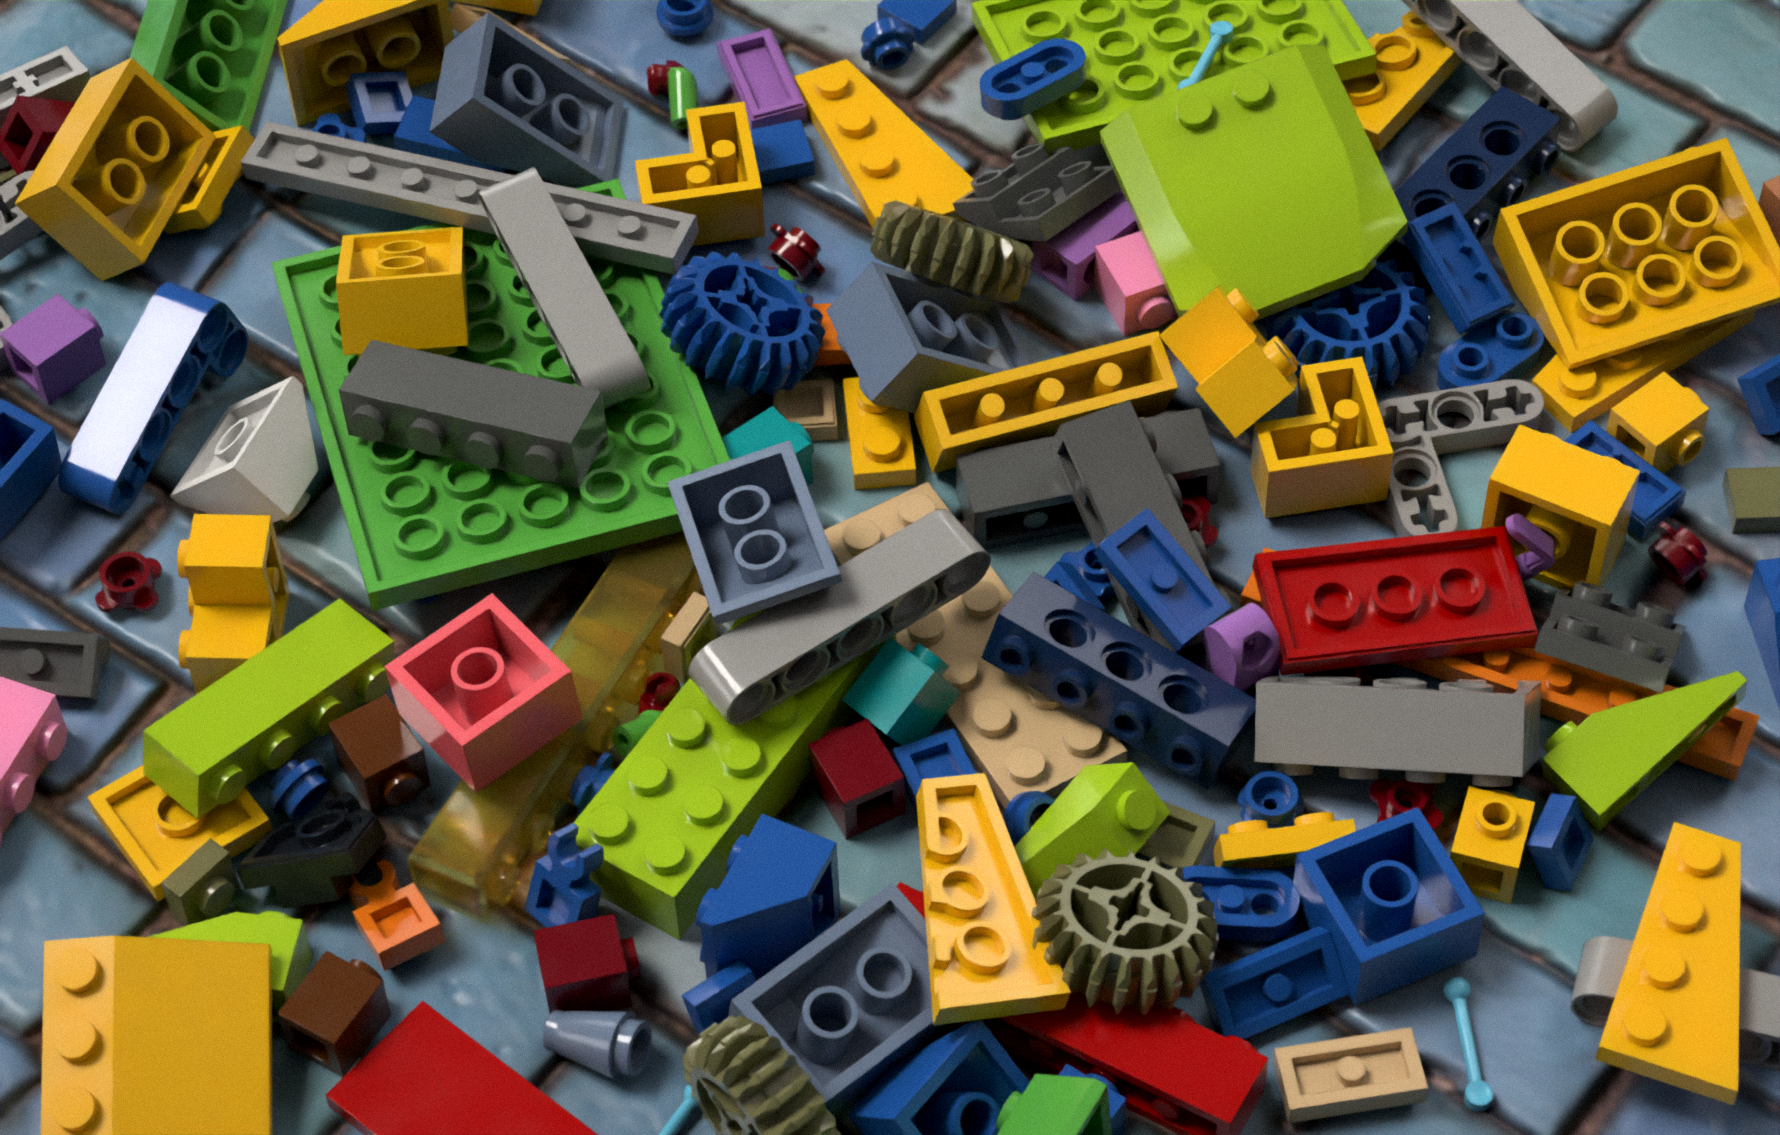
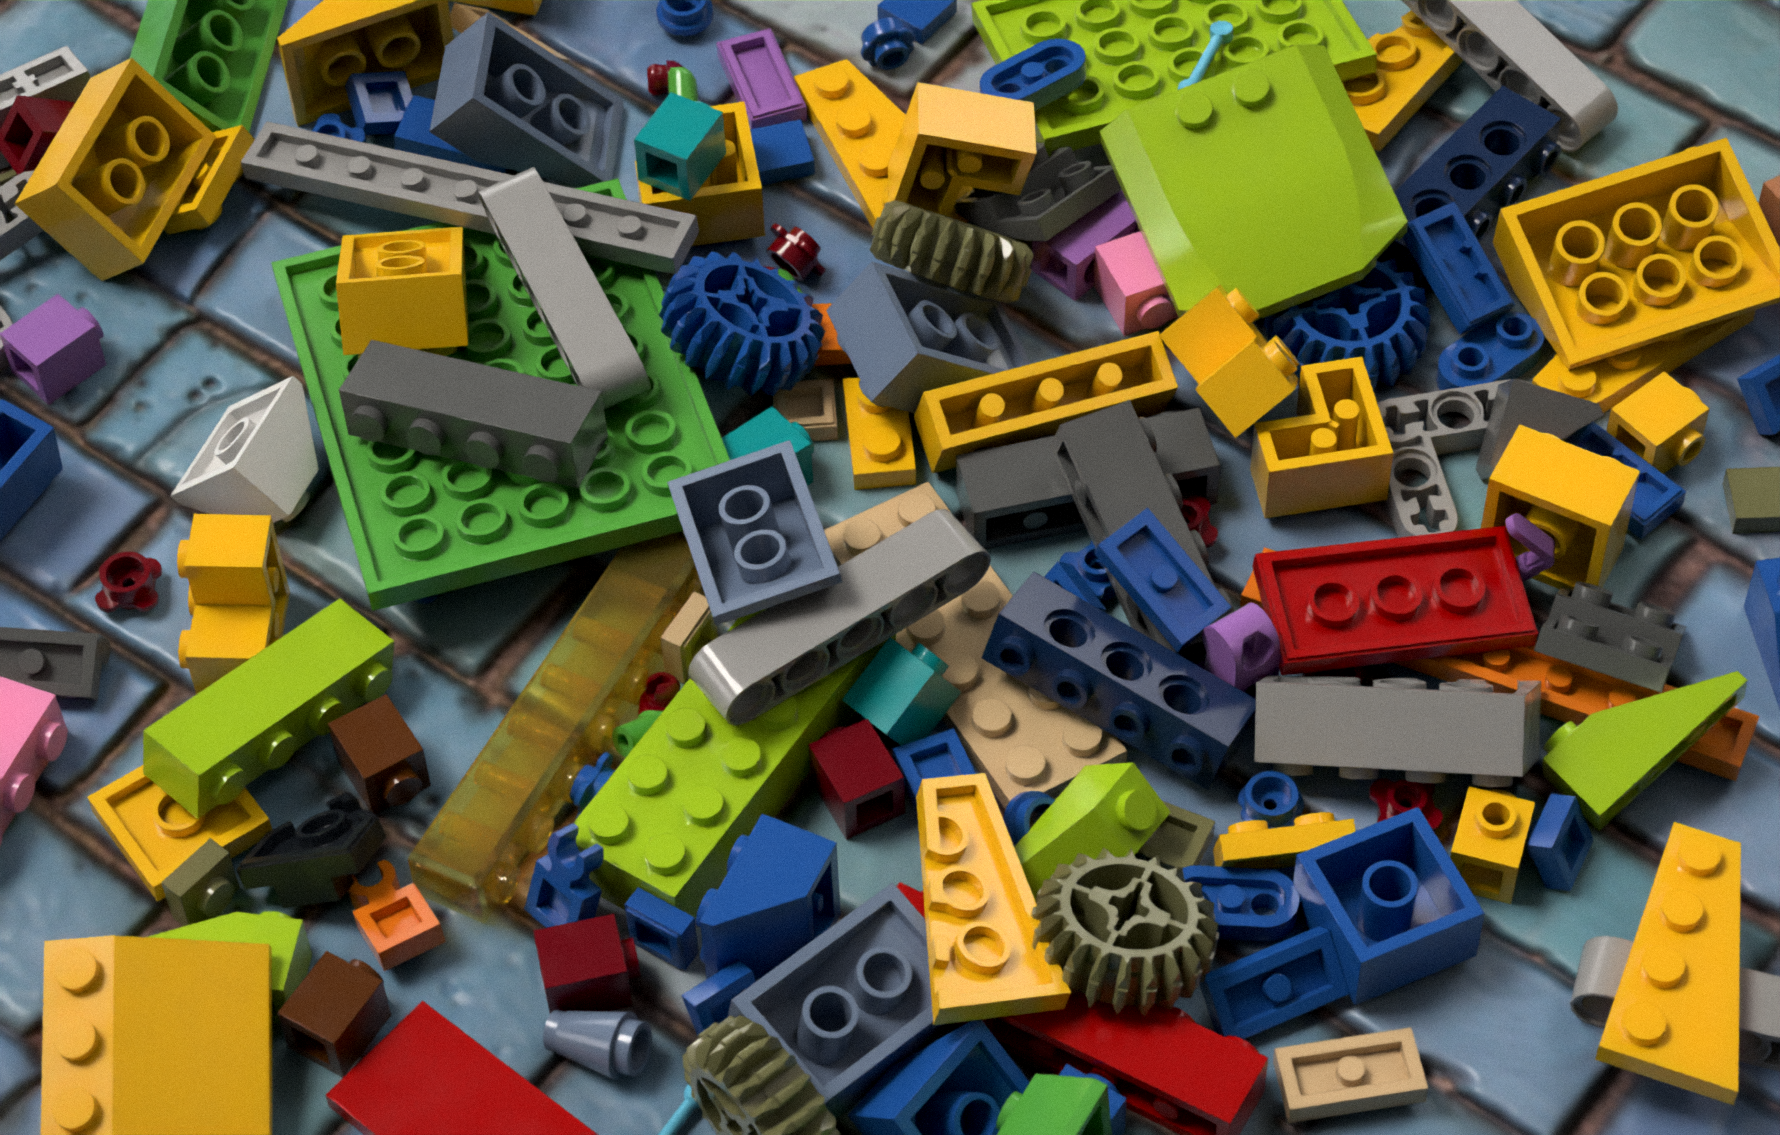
beam [58,282,248,515] -> none
blue plate [268,759,330,821] -> none
coral brick [384,594,583,793] -> none
medium azure hinge [1444,976,1493,1112] -> none
dark red plate [1648,521,1708,586] -> none
none -> blue tile [624,887,699,970]
none -> teal brick [634,92,726,201]
none -> yellow brick [888,82,1036,217]
none -> dark grey slope [1475,379,1604,480]

